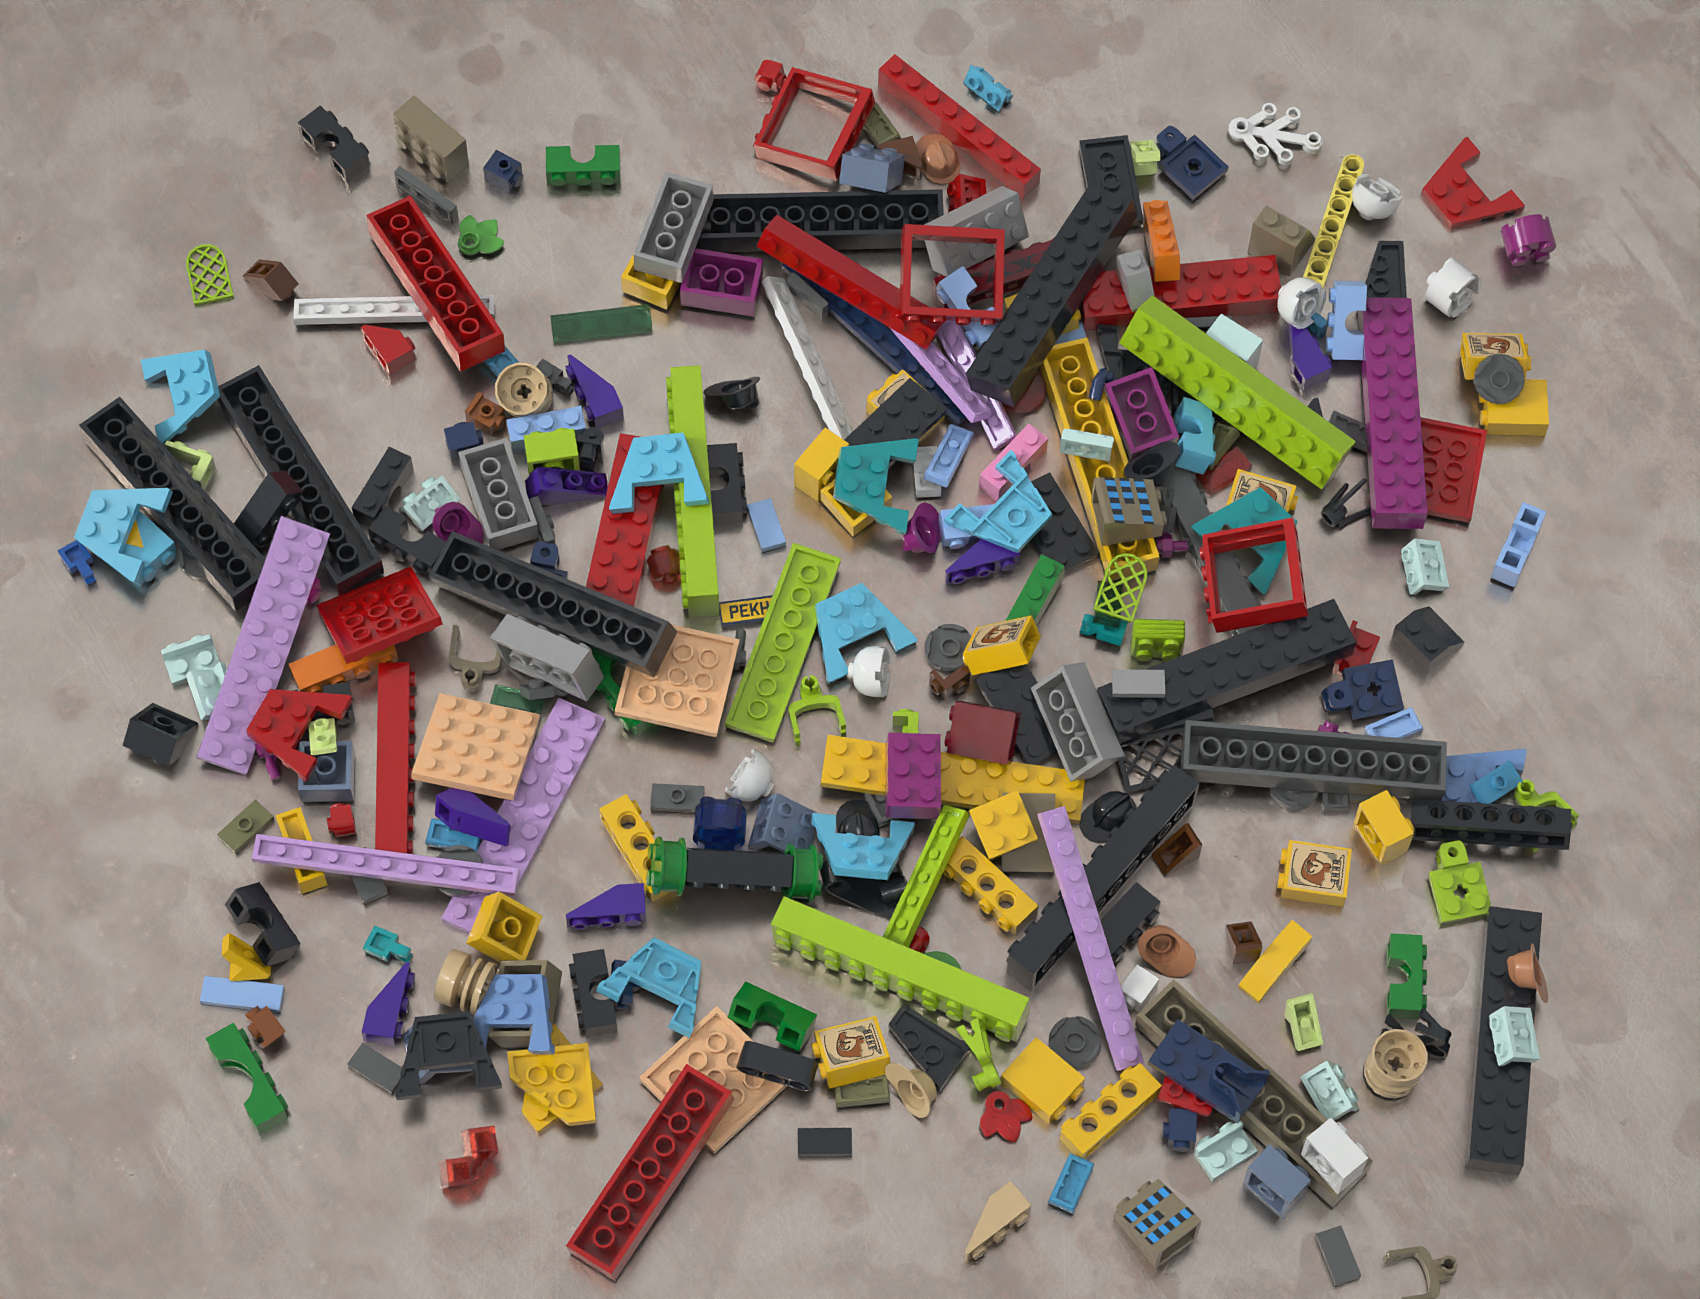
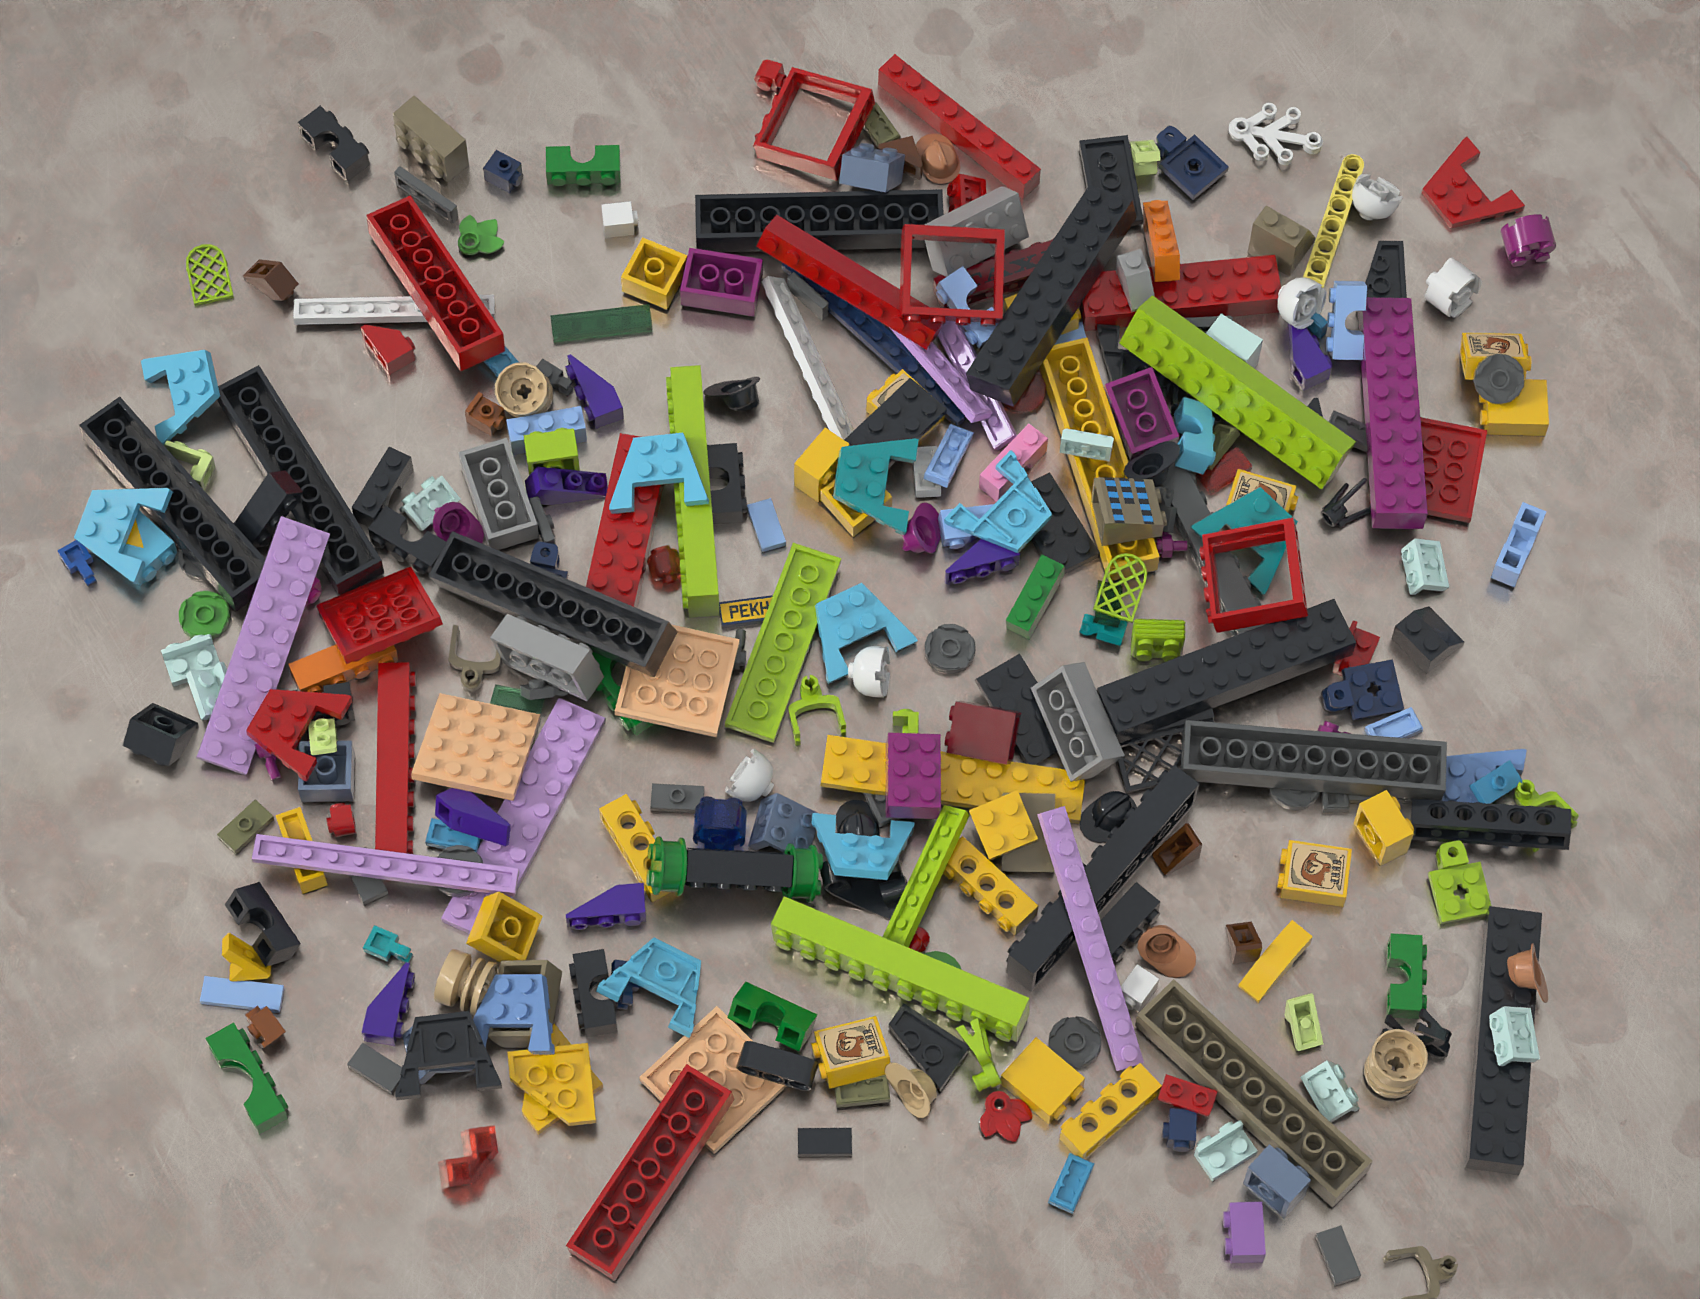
dark blue brick [444,421,484,462] -> none
black hips [576,427,605,472] -> none
light grey brick [634,172,714,283] -> none
reddish brown bracket [929,665,970,700] -> none
medium azure hinge [963,65,1013,112] -> none
yellow brick [963,615,1041,675] -> none
tan slope [964,1181,1031,1262] -> none
dark blue arm [1088,368,1114,401] -> none
light grey tile [1112,670,1165,698] -> none
dark tan slope [1114,1179,1202,1269] -> none
dark blue plate [1148,1019,1270,1124] -> none
white brick [1301,1118,1368,1194] -> none
none -> bright green tile [179,591,231,640]
none -> white brick [601,201,638,238]
none -> medium lavender brick [1223,1202,1266,1263]

